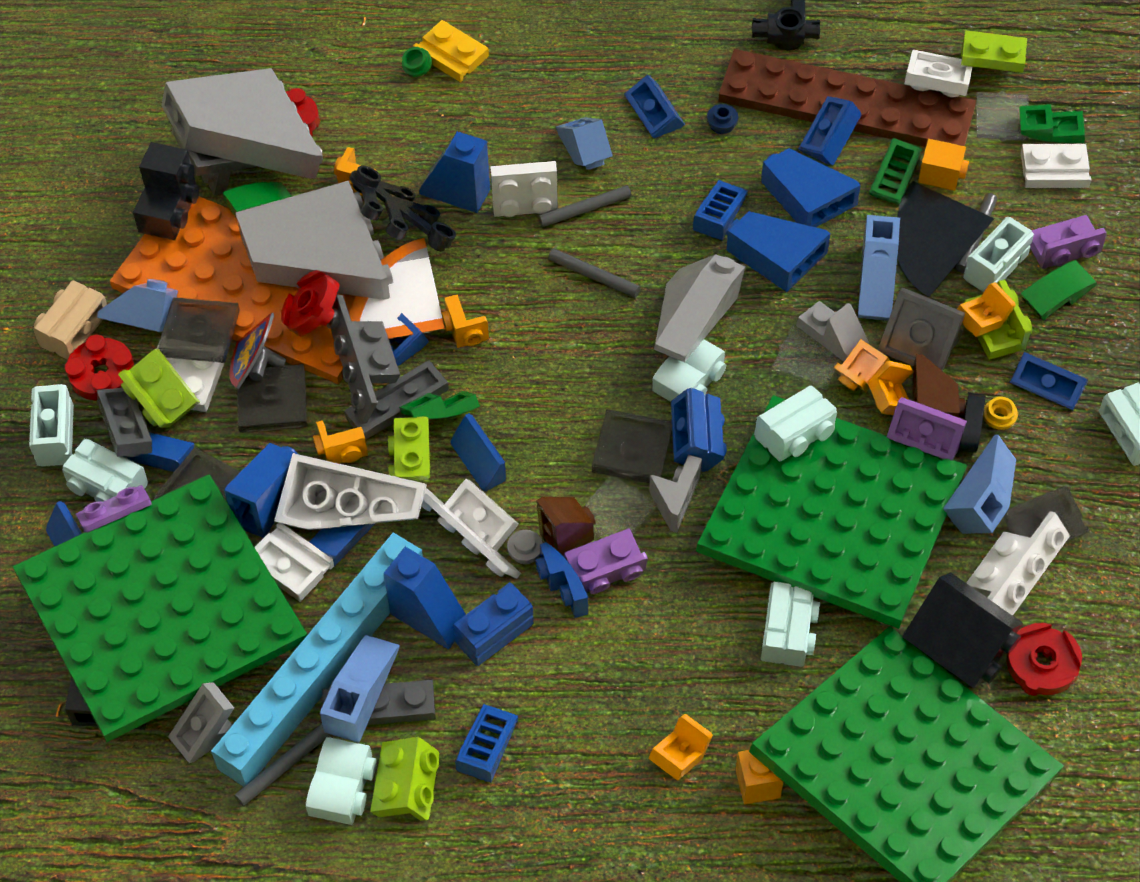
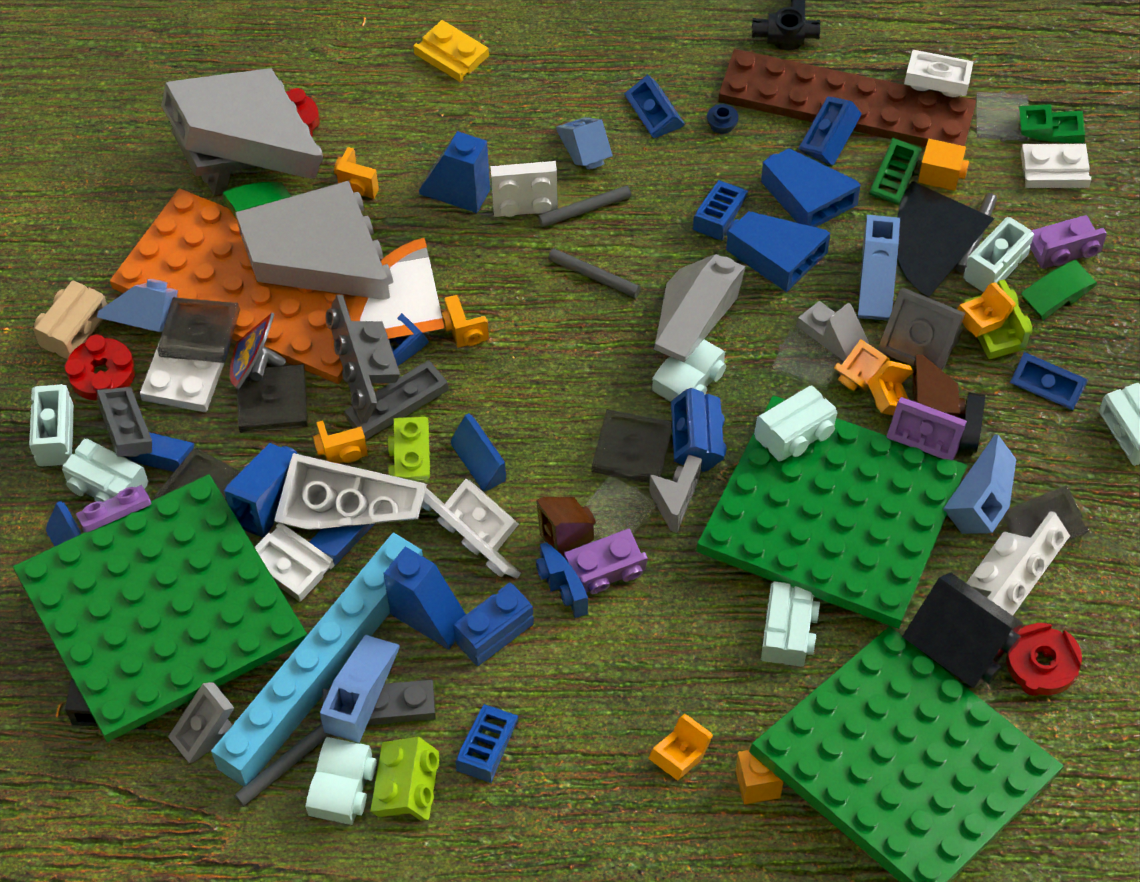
lime bracket [118,349,200,428] -> none
black brick [133,142,199,240] -> none
red plate [281,270,340,337] -> none
black plant [349,165,456,252] -> none
green slope [399,391,480,419] -> none
green plate [402,47,432,77] -> none
light grey plate [507,530,542,564] -> none
lime bracket [961,30,1027,73] -> none
yellow plate [983,397,1018,430] -> none

